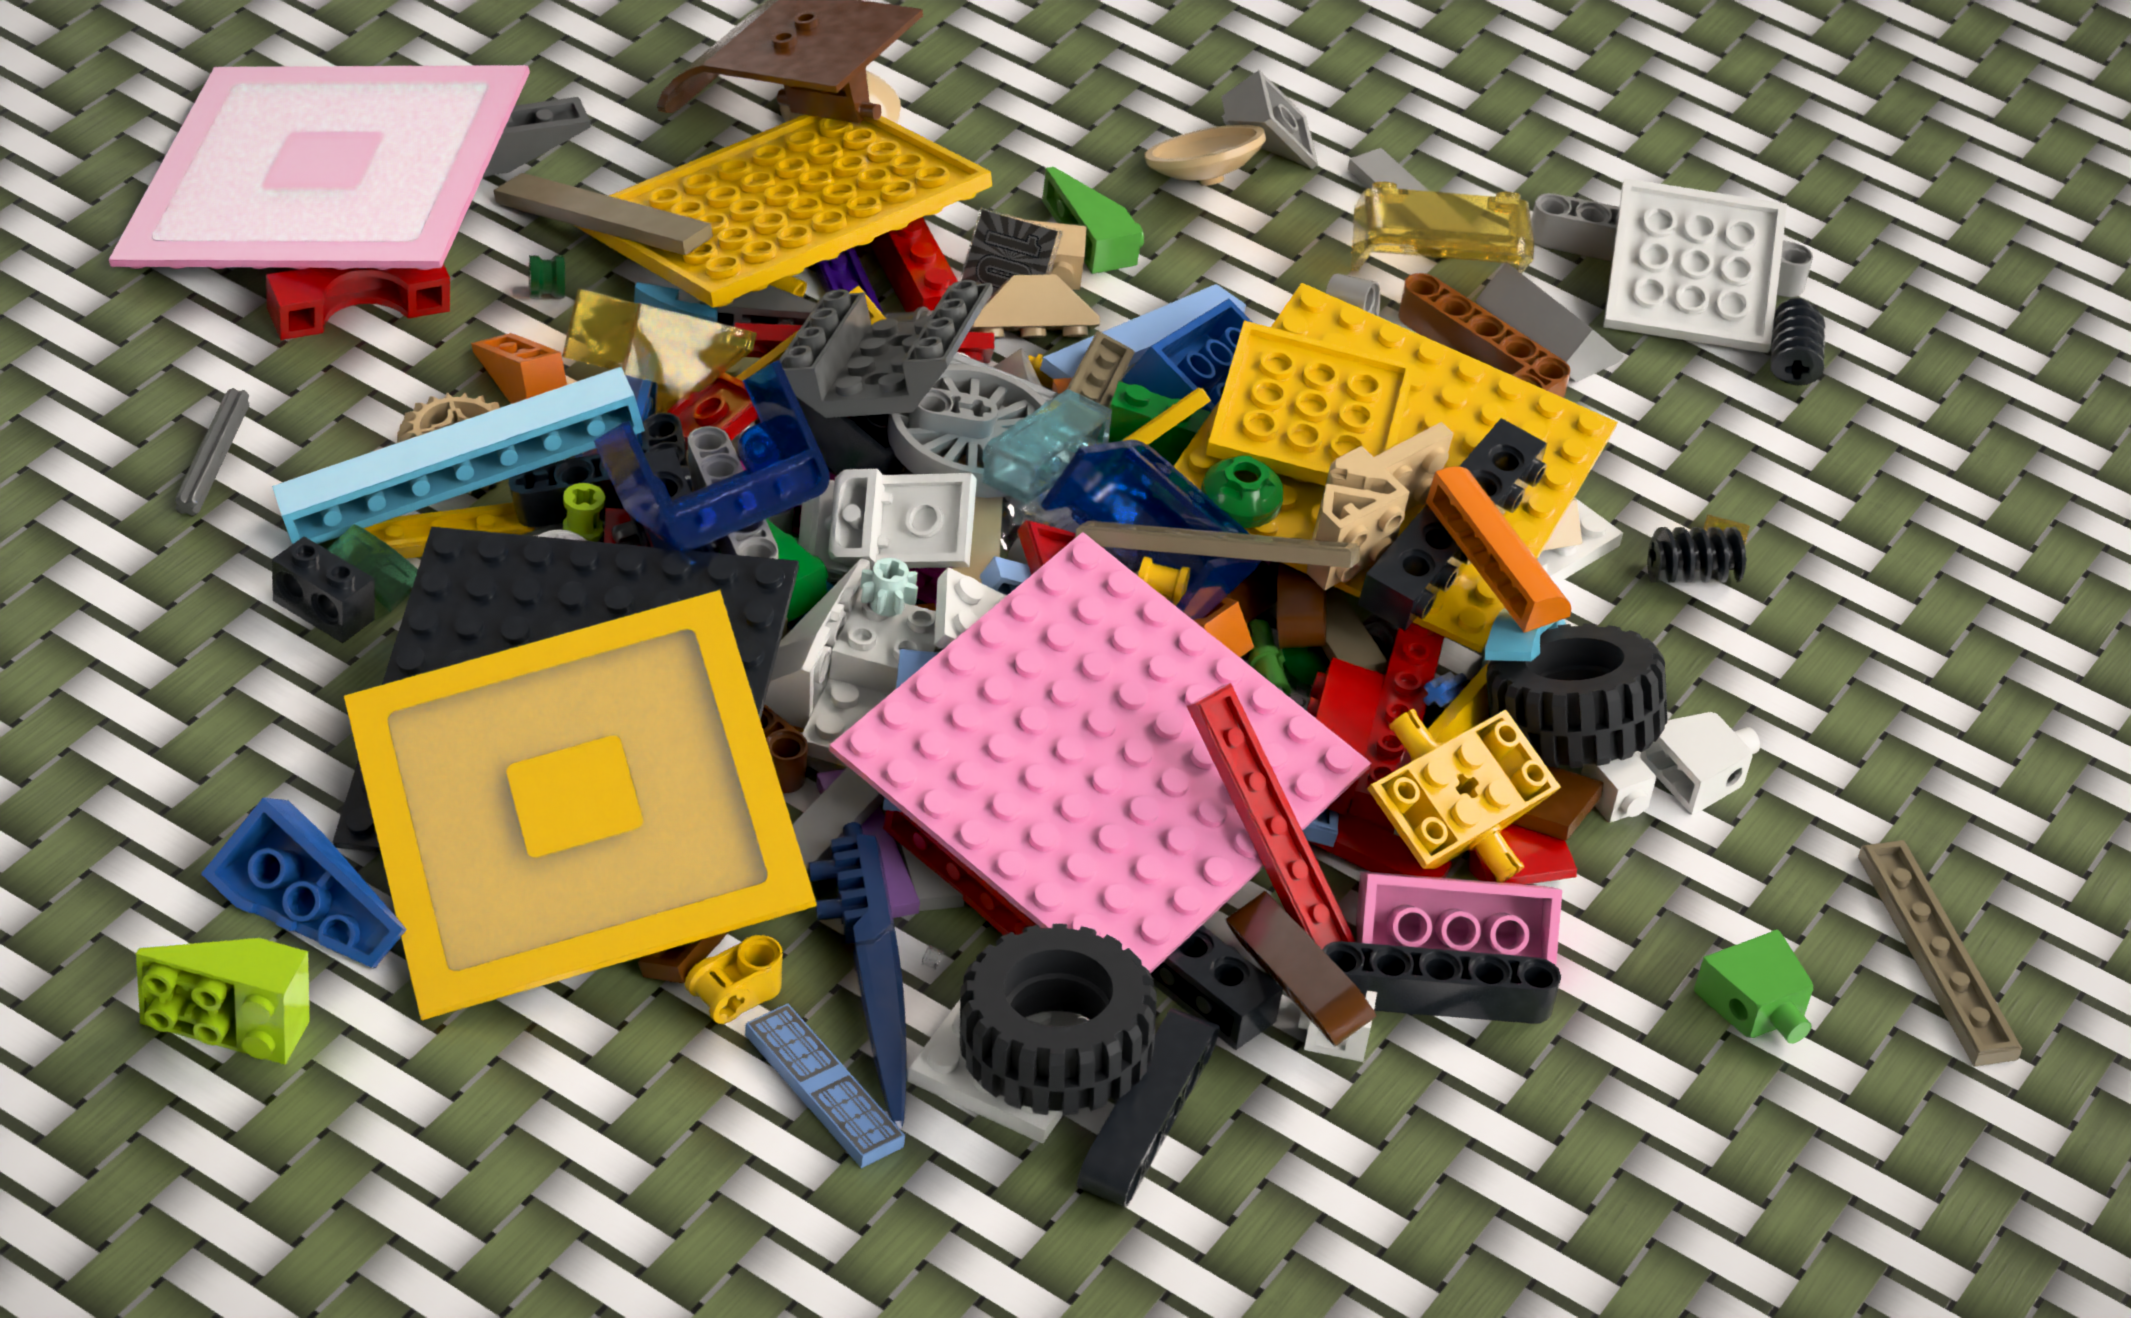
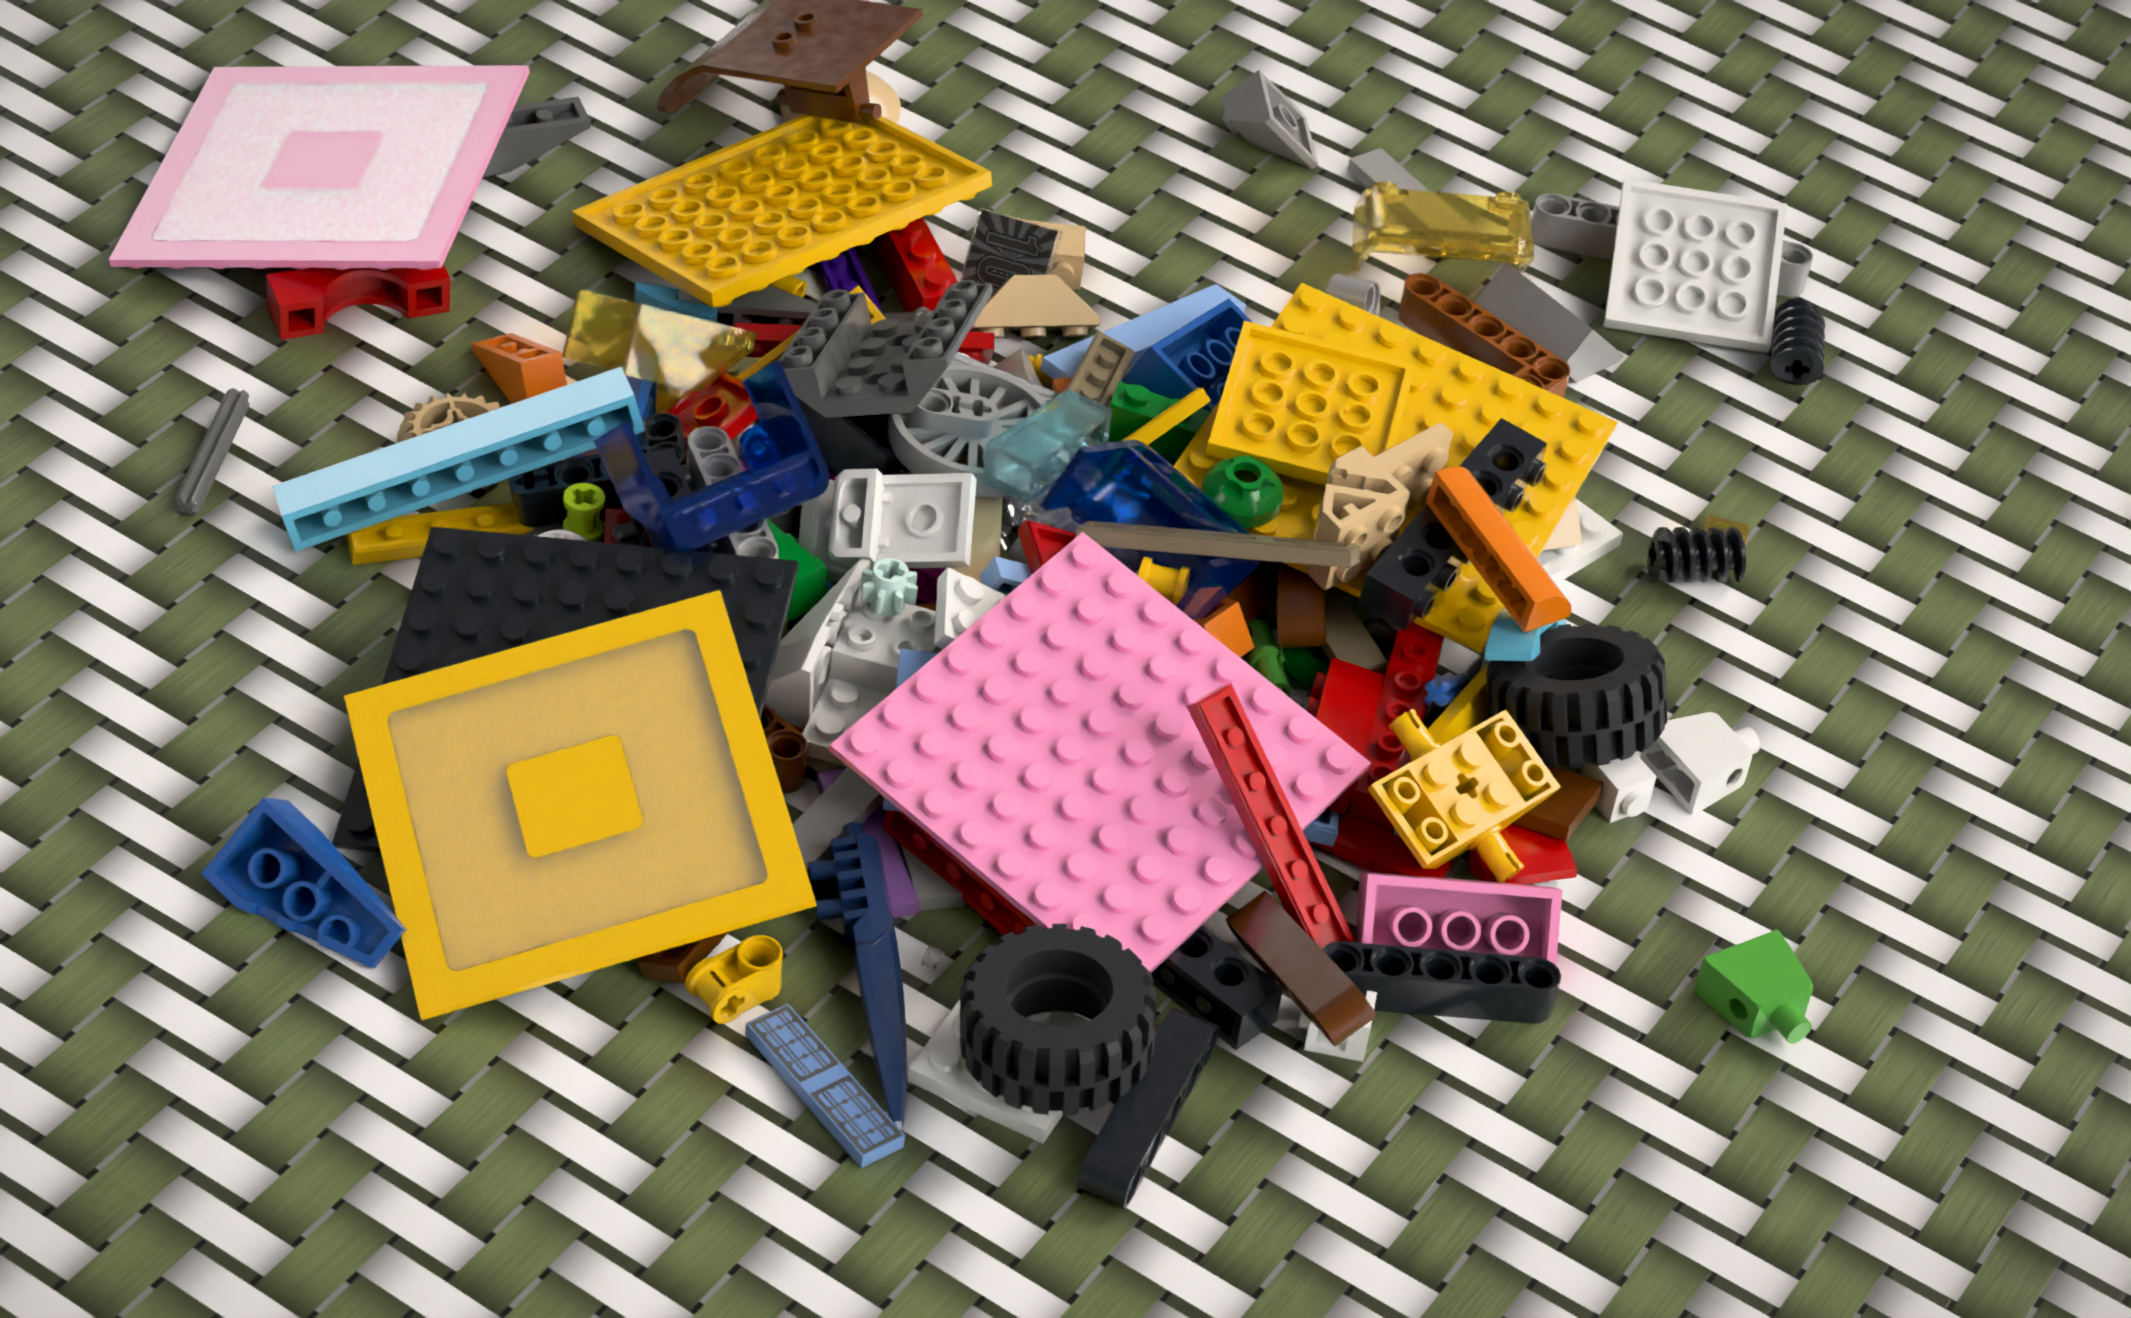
lime slope [136,938,310,1065] -> none
black brick [272,536,375,643] -> none
clear green slope [326,524,418,612] -> none
dark tan tile [494,173,713,255] -> none
dark green wheel [528,255,565,298] -> none
bright green slope [1042,166,1144,274] -> none
tan dish [1145,125,1266,186] -> none
dark tan tile [1858,840,2022,1067] -> none

